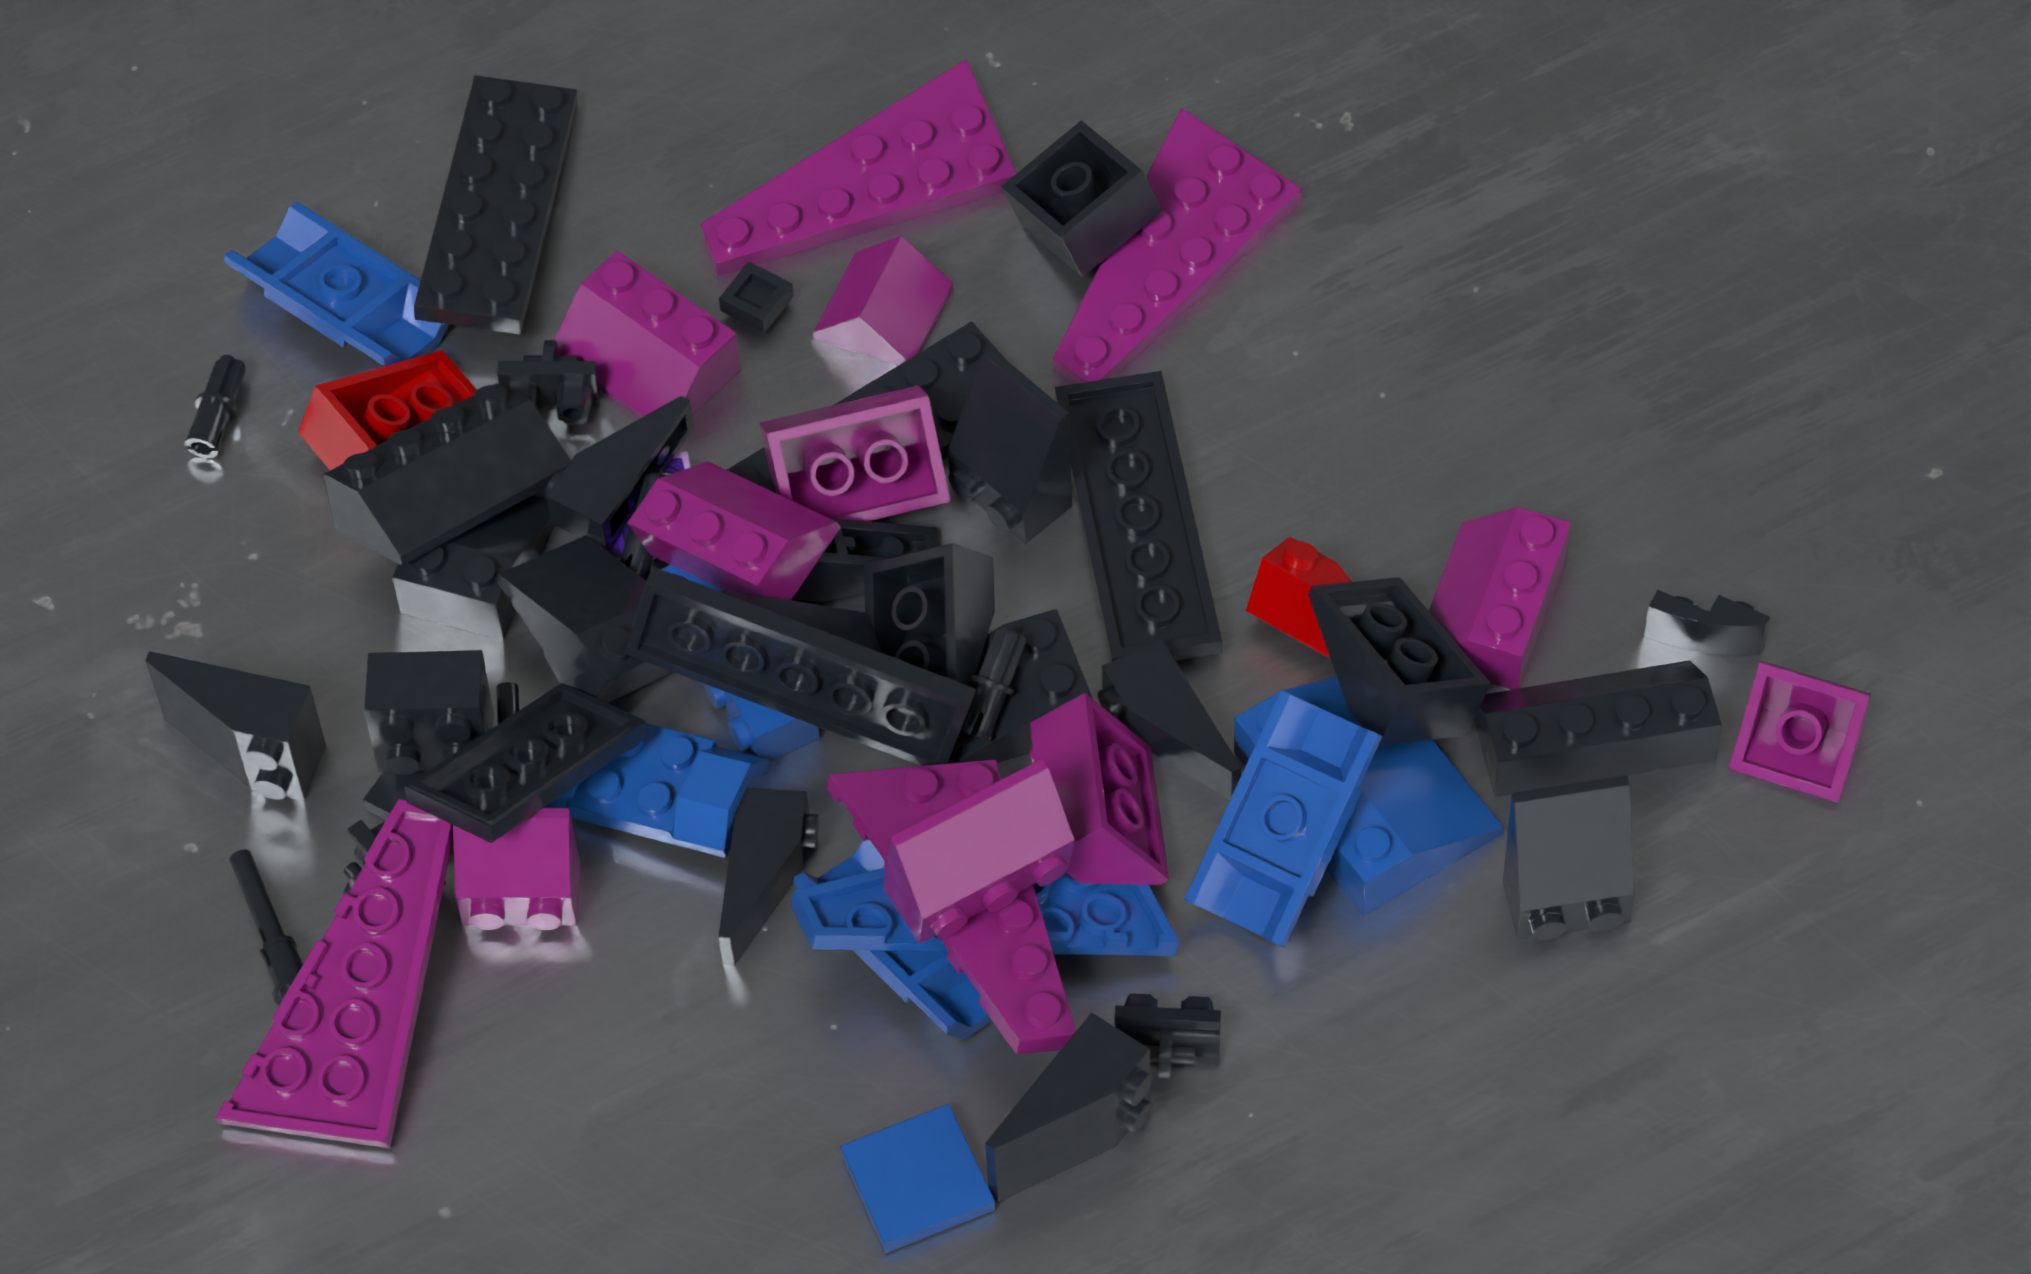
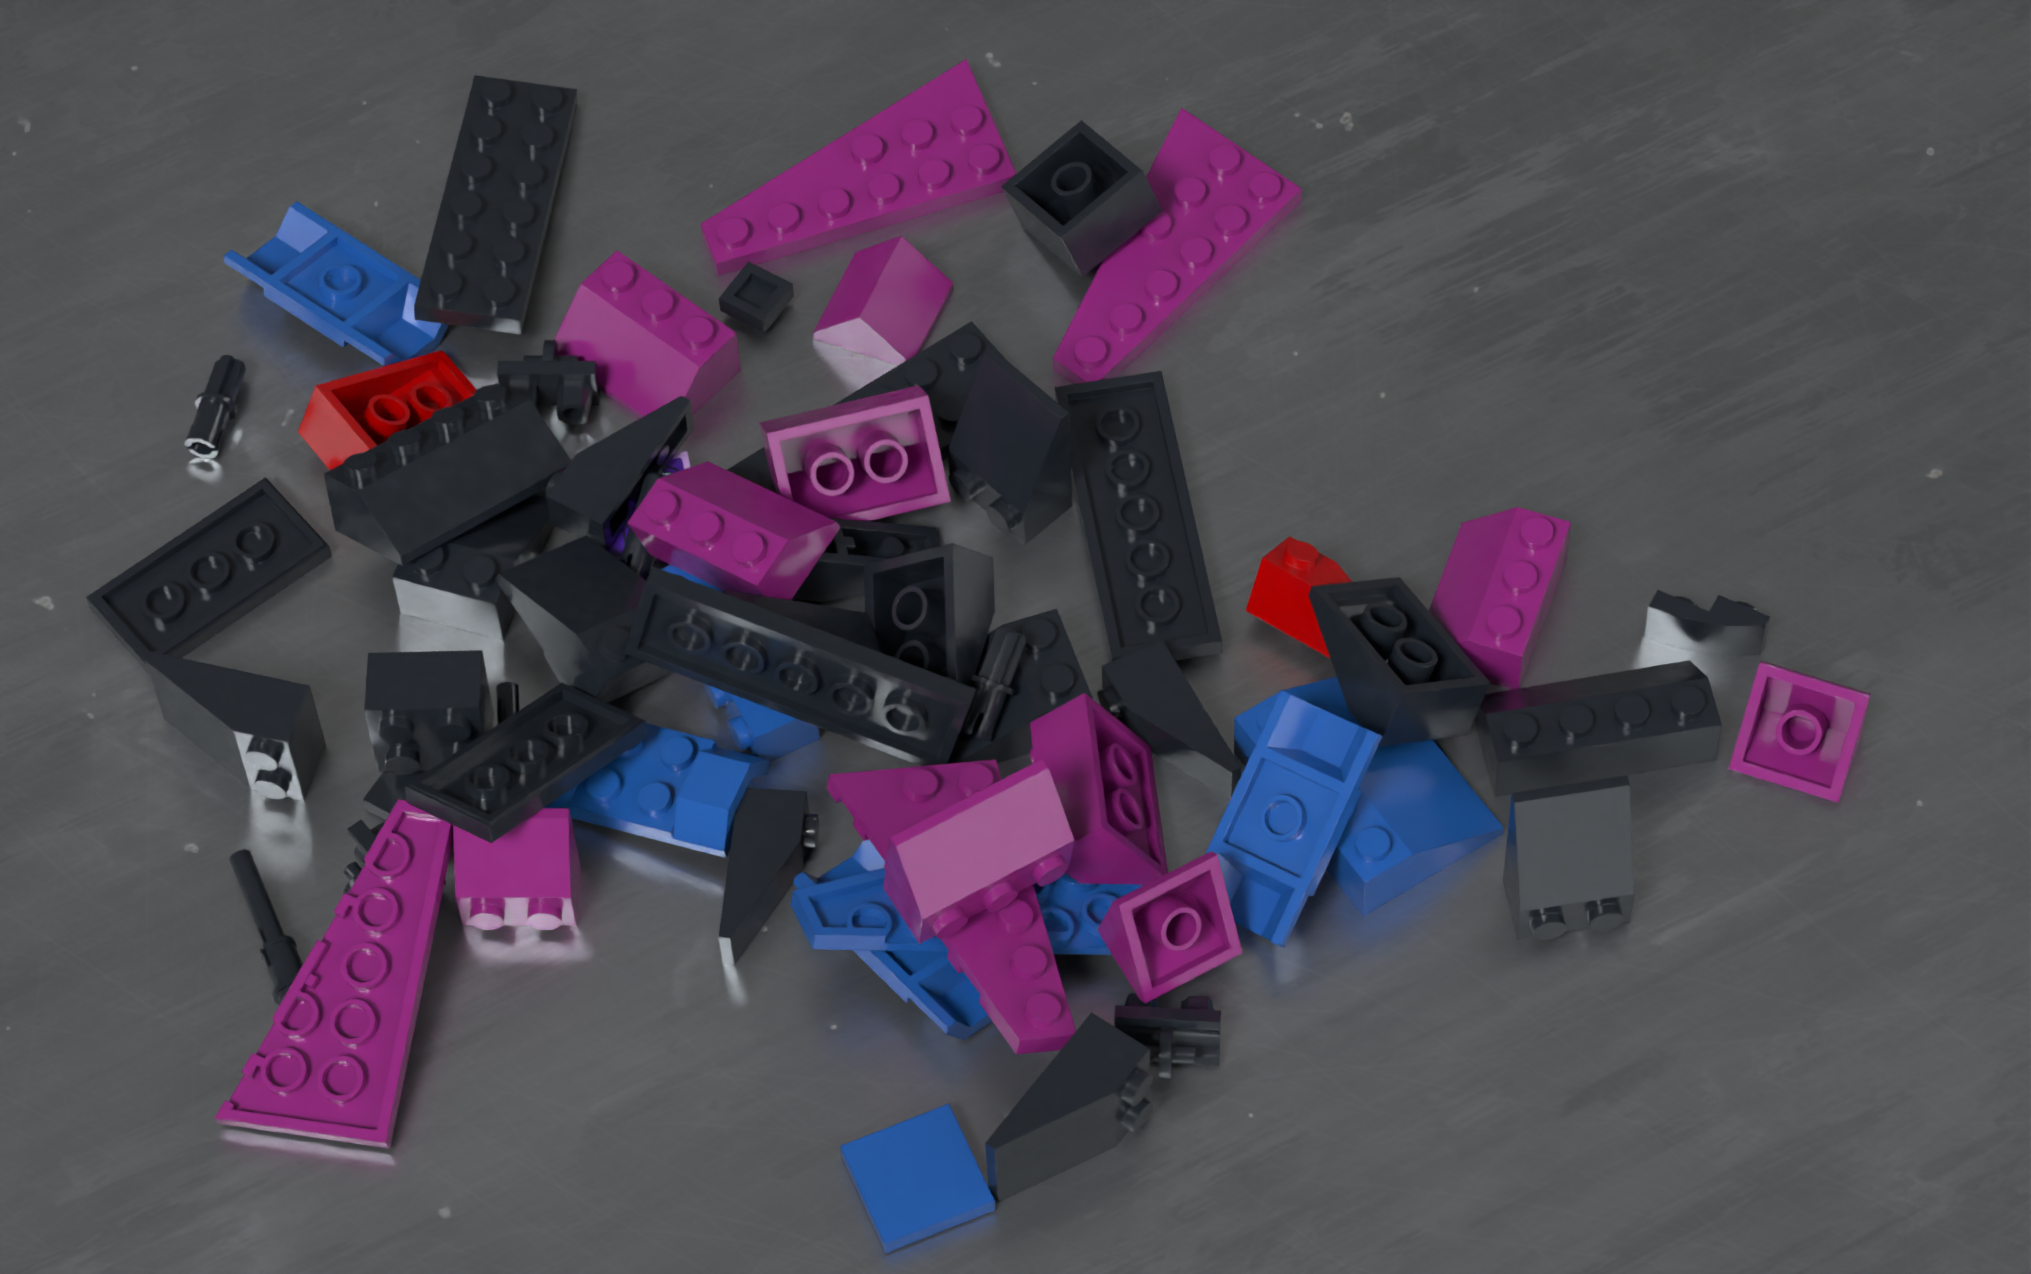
none -> black tile [86,477,332,675]
none -> magenta slope [1097,851,1243,1004]

